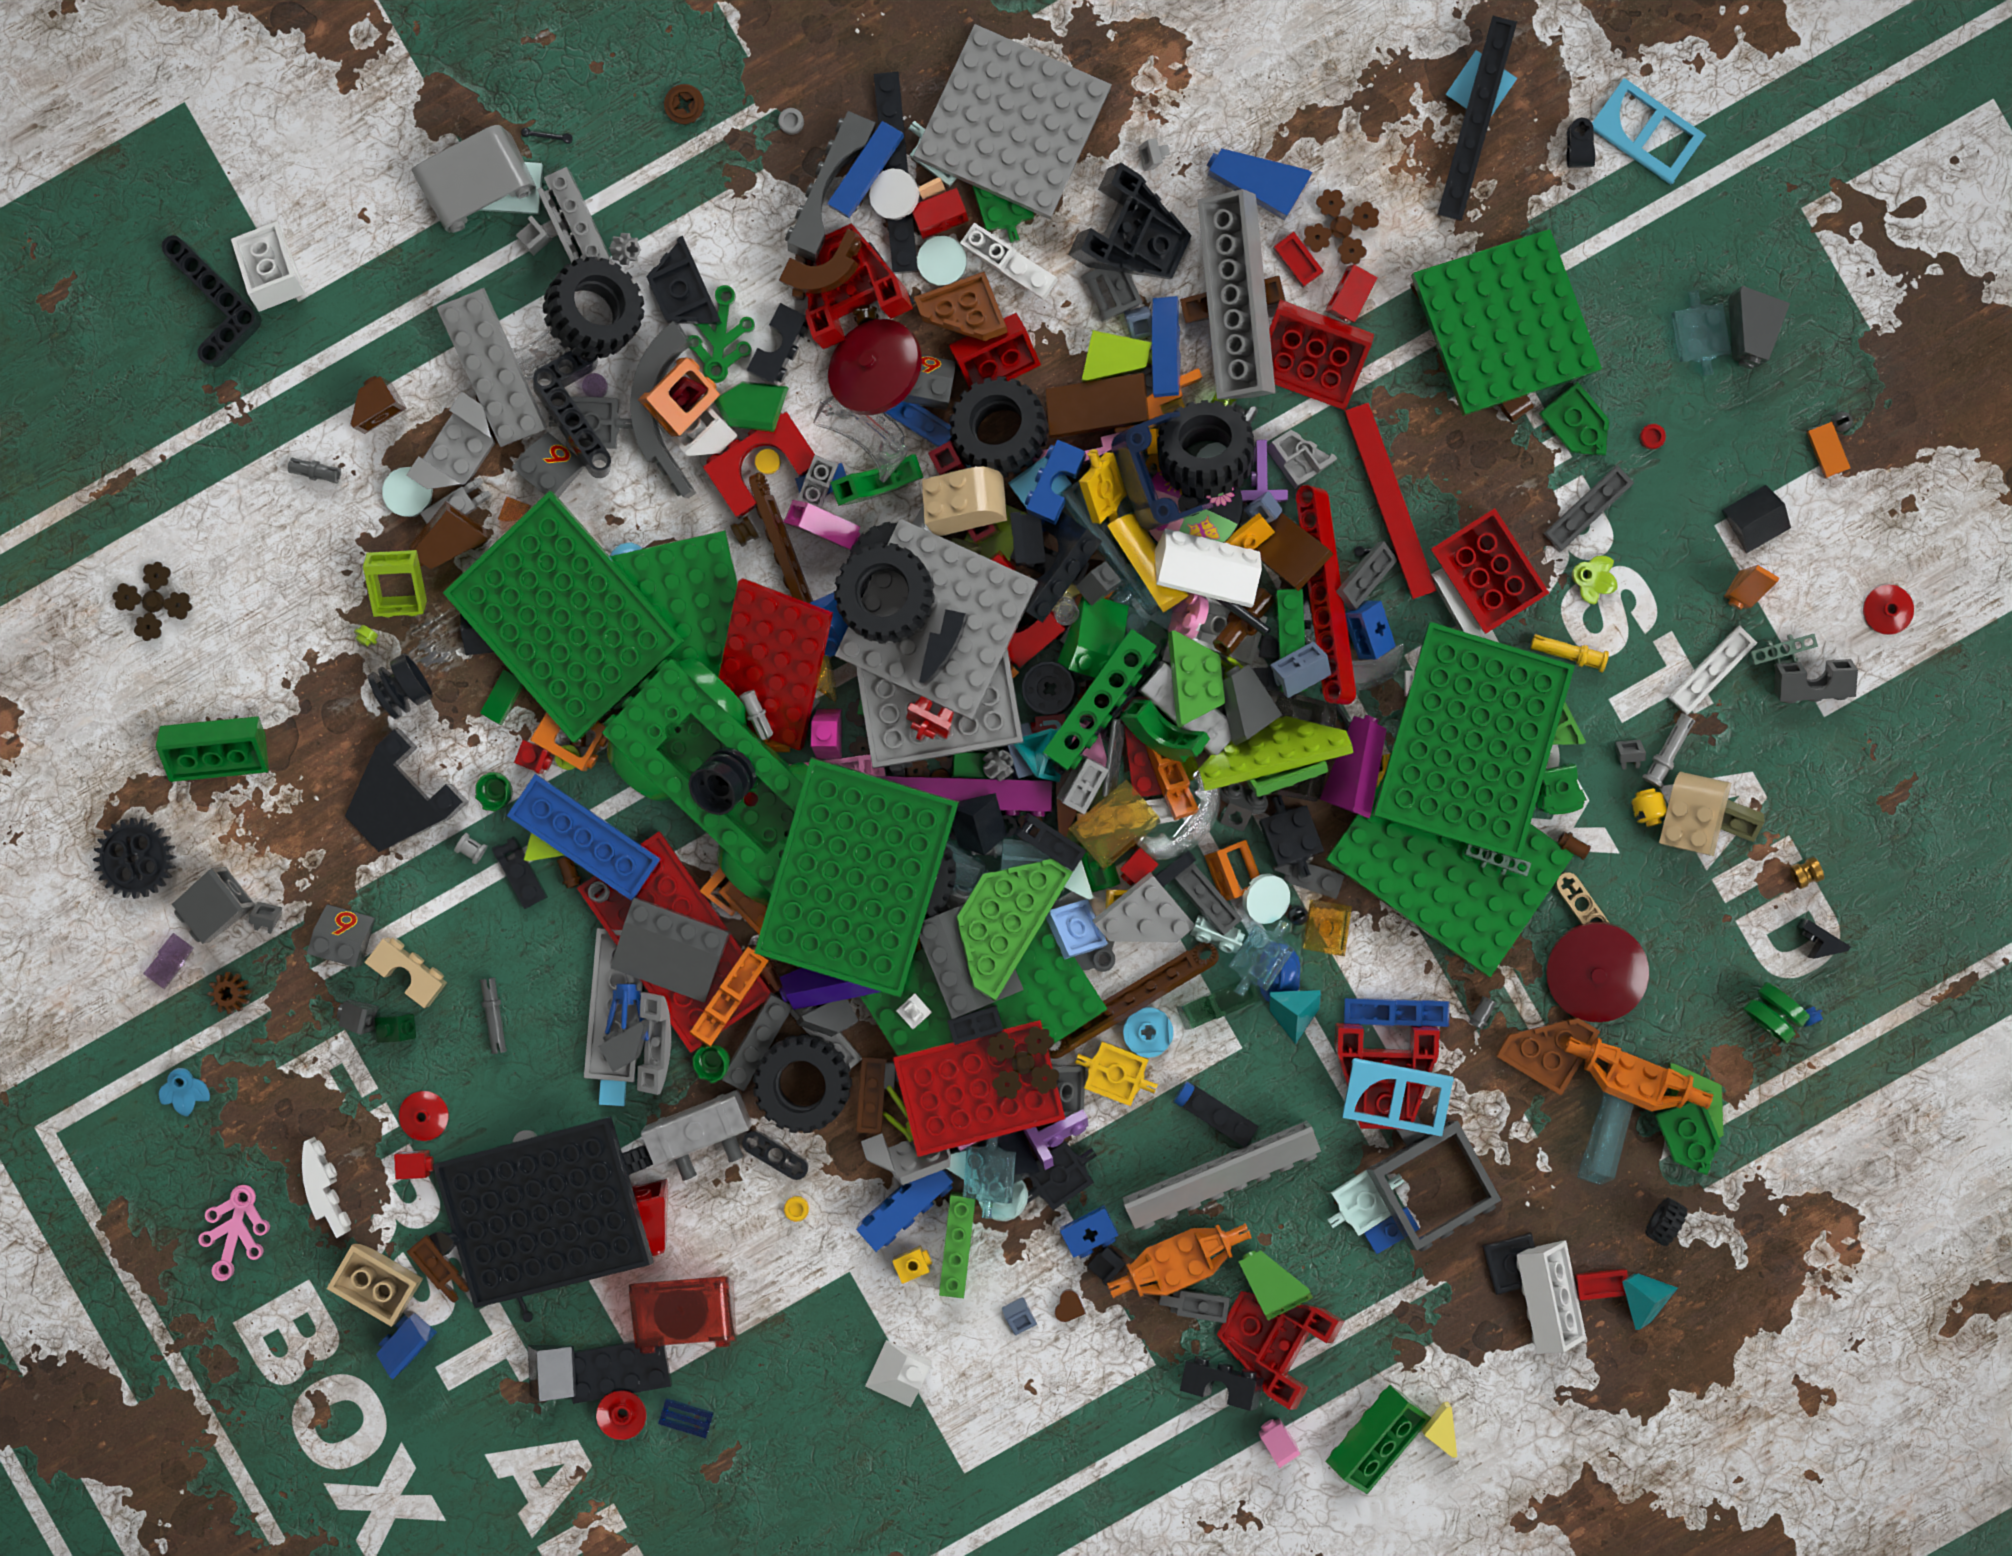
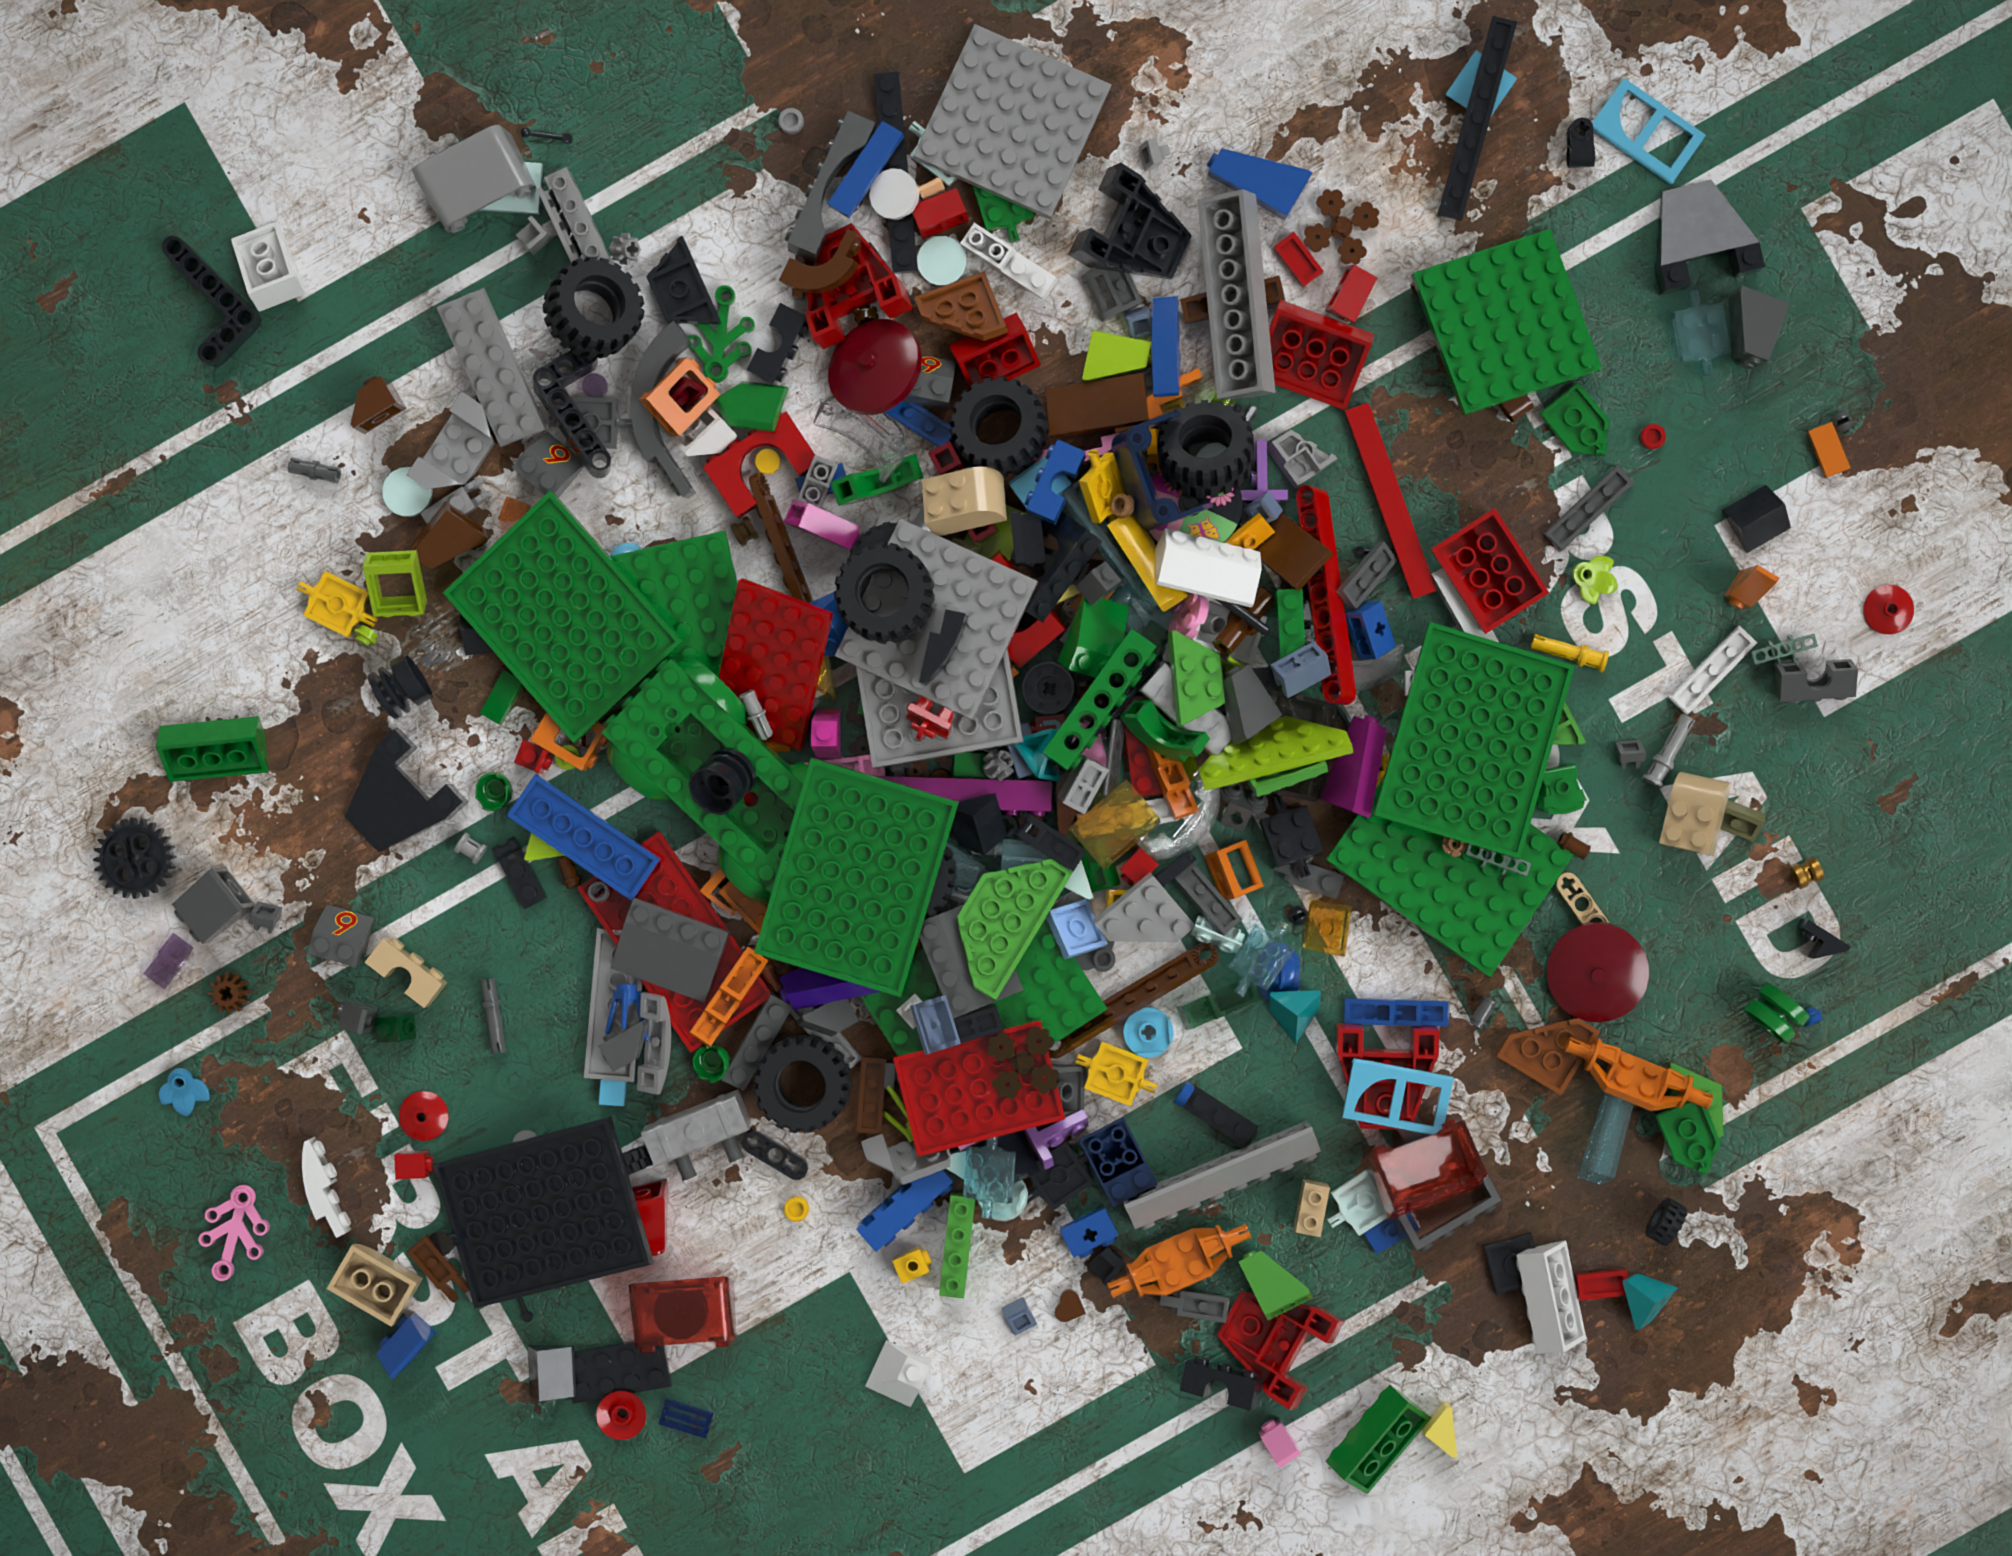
dark brown plant [112,562,193,641] -> none
reddish brown gear [664,84,705,125] -> none
clear wheel [1052,592,1079,625] -> none
light aqua tile [1242,873,1290,924] -> none
black tile [1258,634,1279,660] -> none
yellow head [1631,788,1667,827] -> none
none -> yellow plate [296,571,378,638]
none -> sand blue hinge [910,995,961,1055]
none -> dark blue slope [1078,1117,1158,1207]
none -> medium nougat plate [1111,494,1134,519]
none -> tan brick [1293,1179,1330,1237]
none -> clear red windscreen [1369,1119,1488,1220]
none -> medium nougat plate [1442,837,1467,857]
none -> wedge [1654,180,1765,295]

